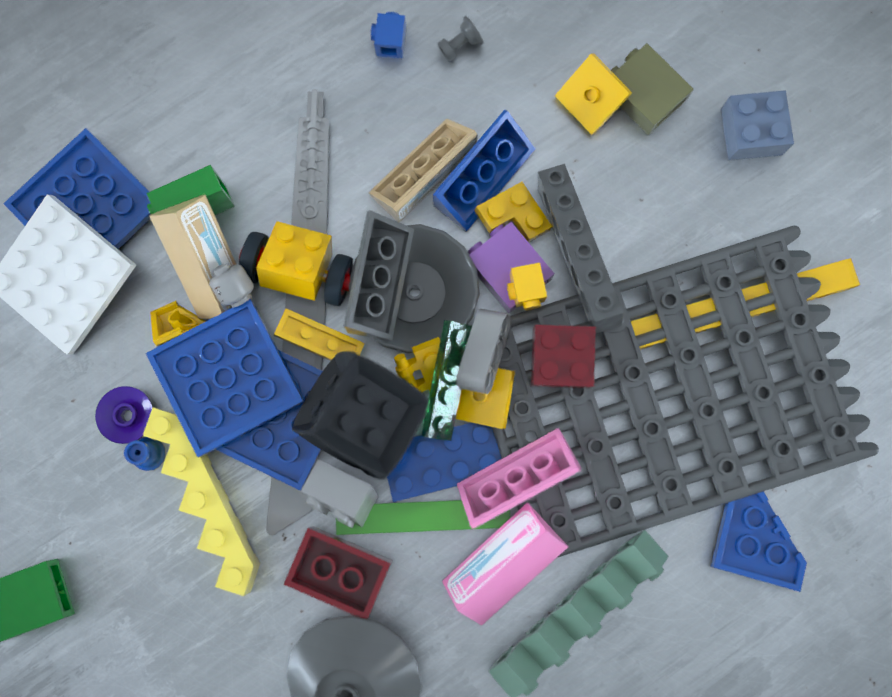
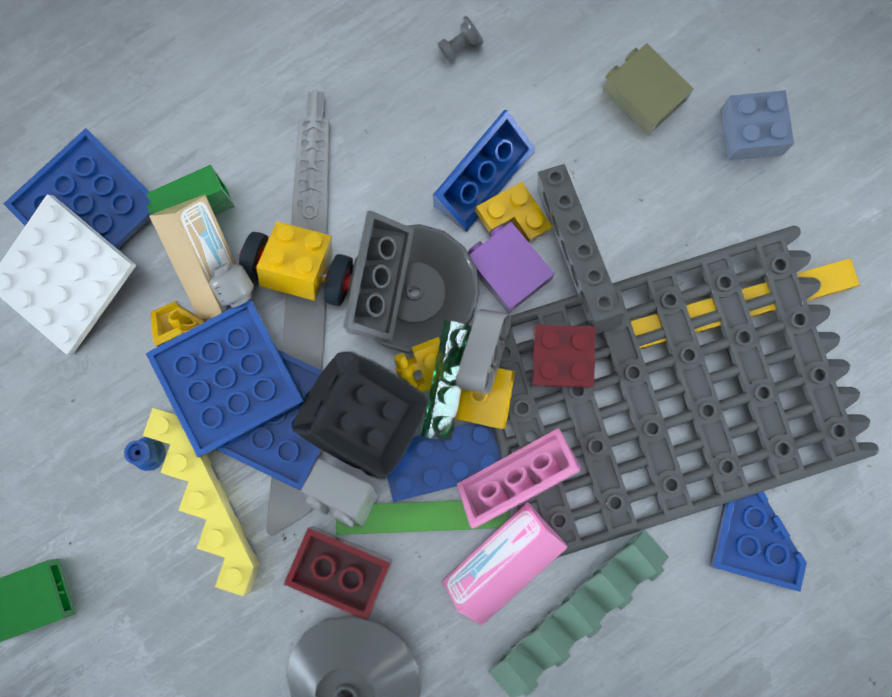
dark purple dish [95,386,153,444] -> none
yellow plate [273,308,365,361] -> none
tan slope [368,119,478,222] -> none
blue brick [371,12,406,59] -> none
yellow brick [507,263,547,310] -> none
yellow plate [555,53,632,135] -> none

